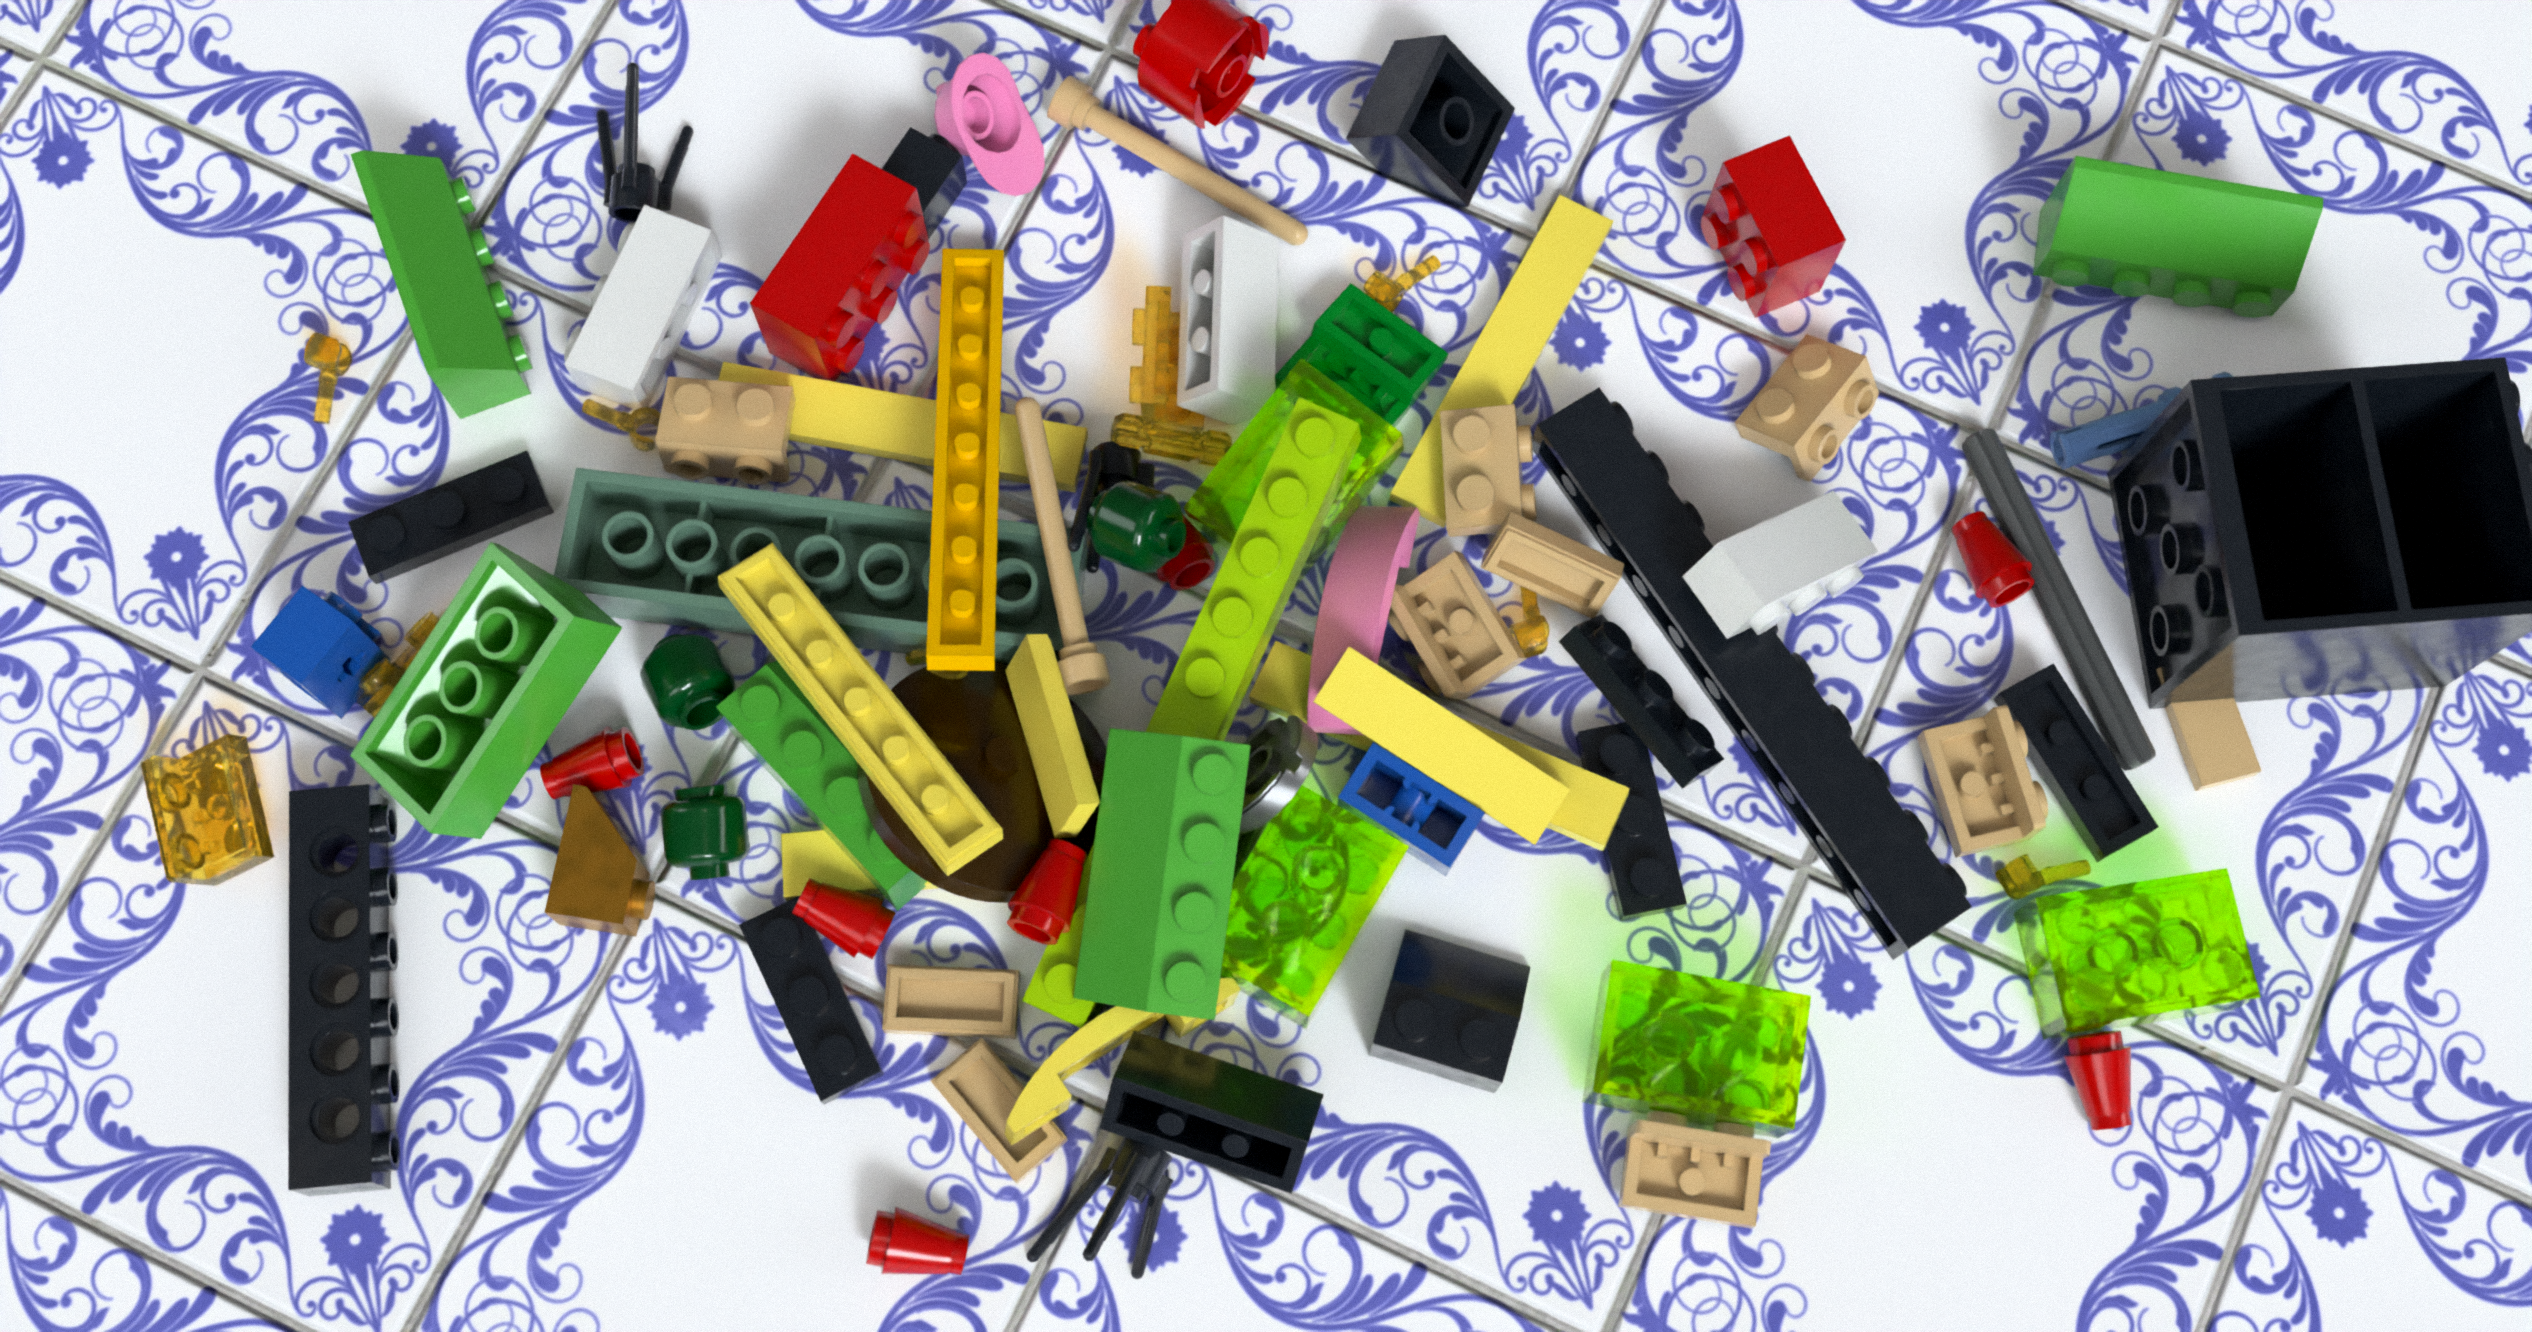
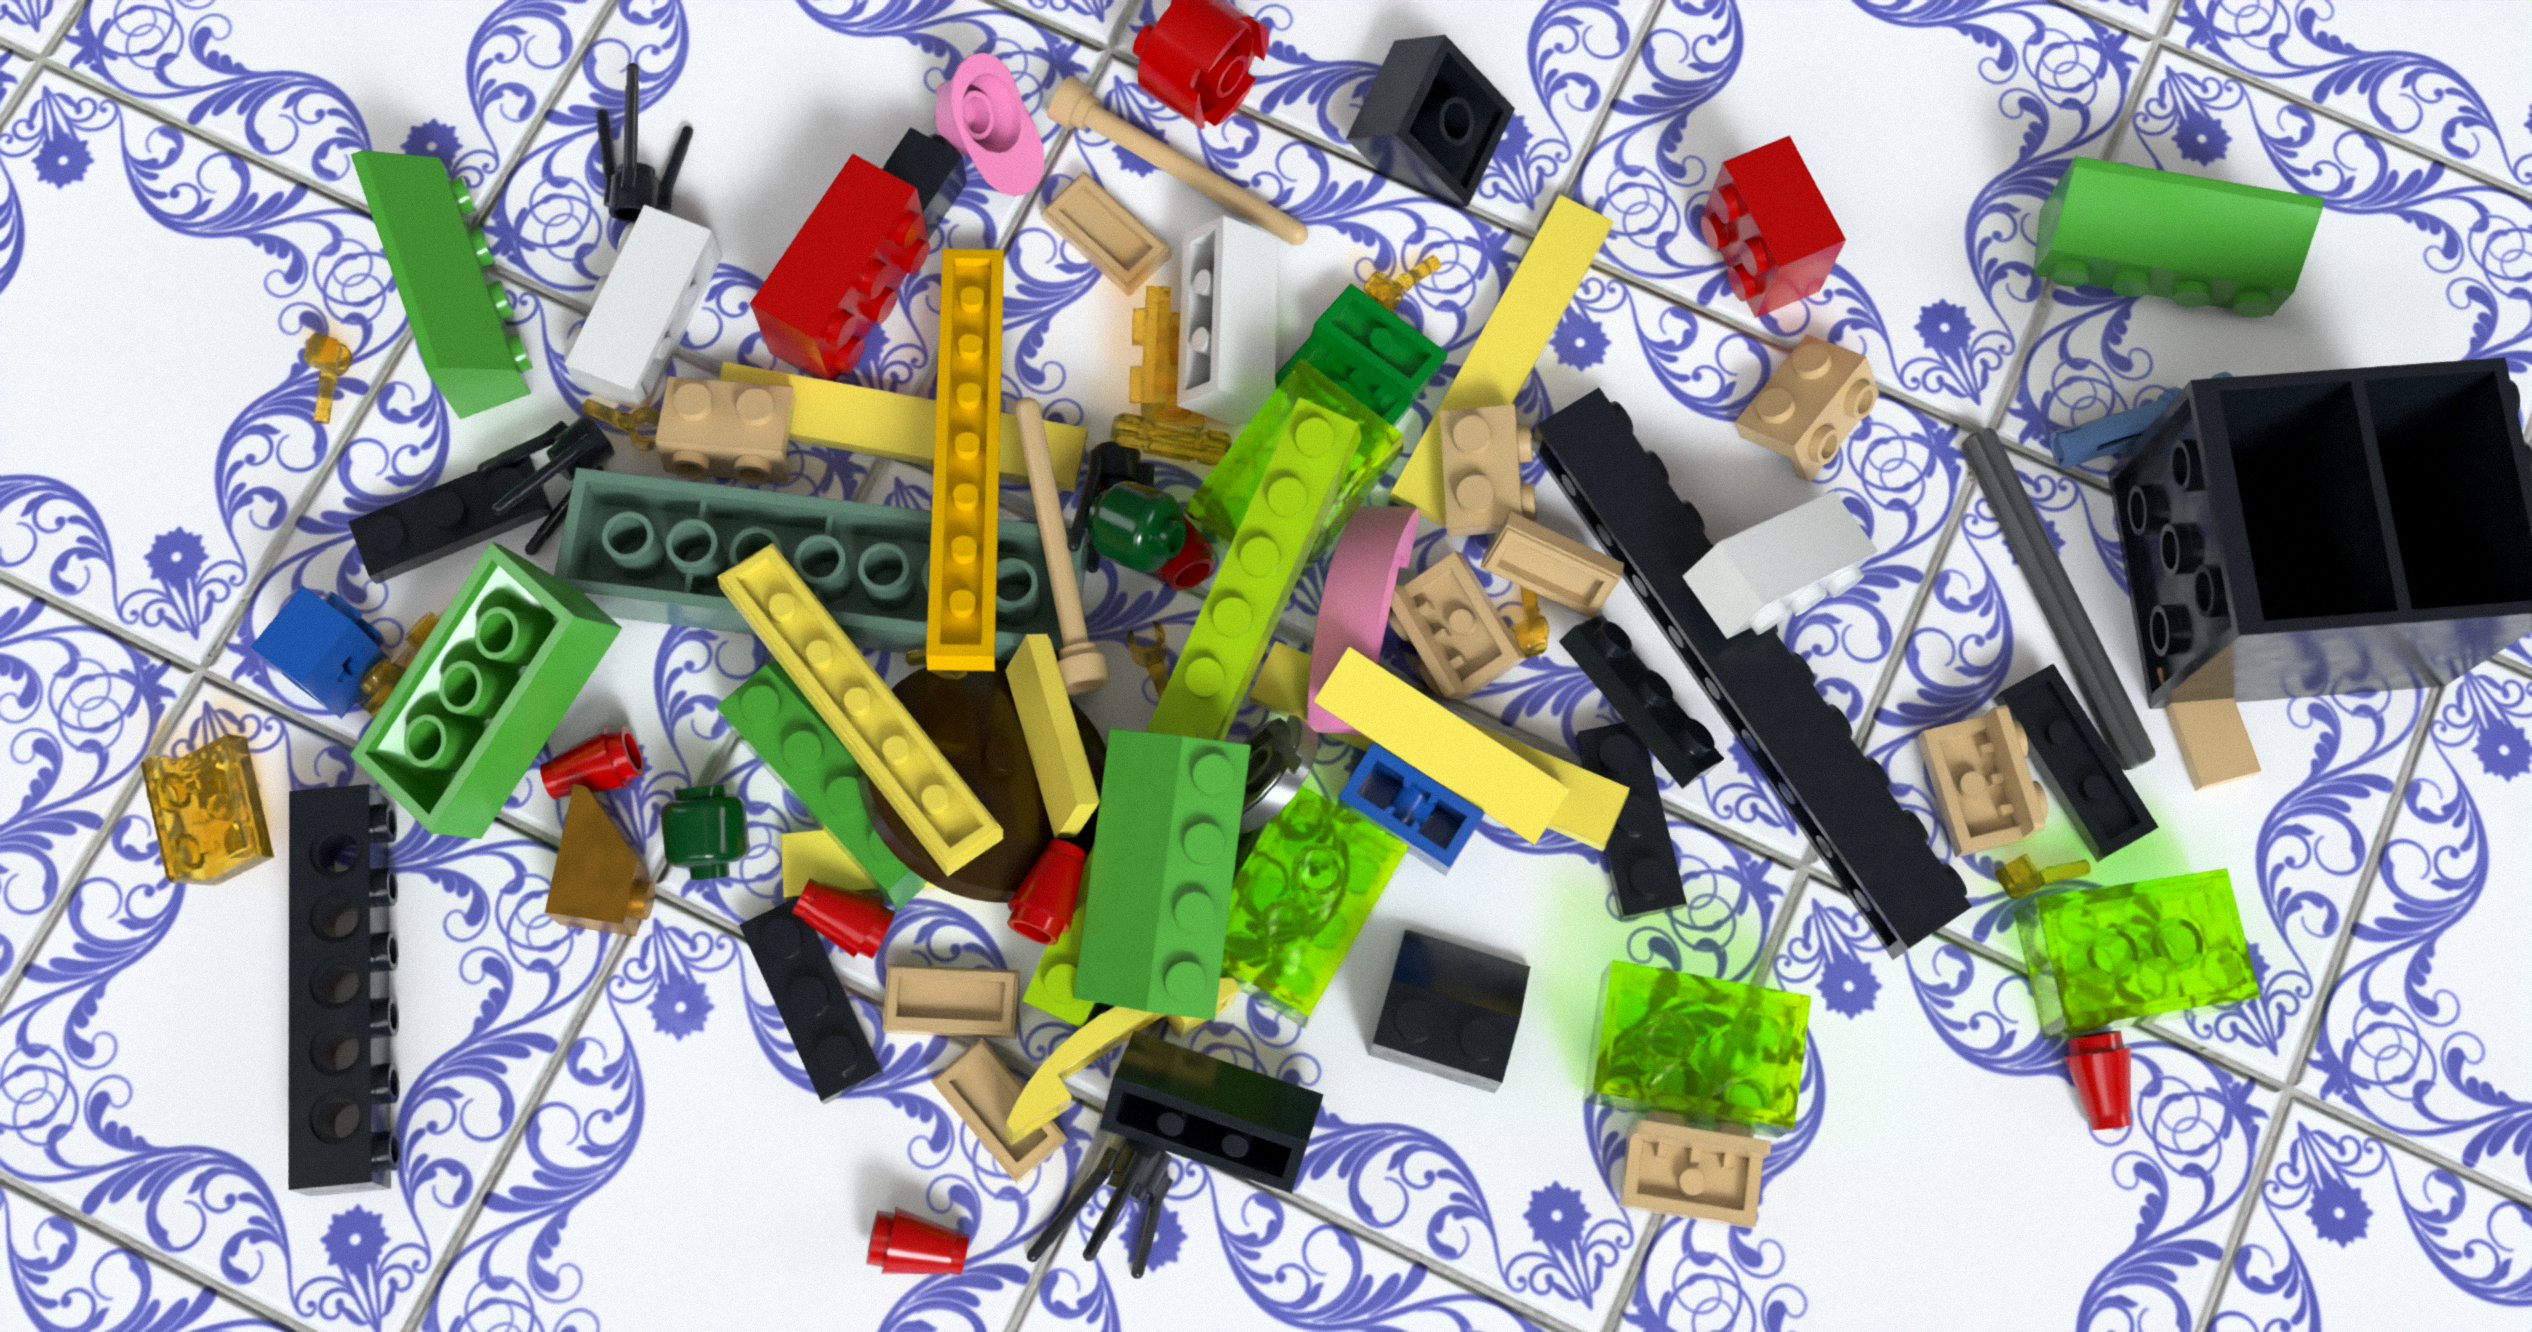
dark green head [640,634,736,731] -> none
red cone [1951,511,2035,608] -> none
none -> black plant [477,416,615,555]
none -> tan tile [1041,172,1171,297]
none -> clear yellow hand [1127,621,1169,700]

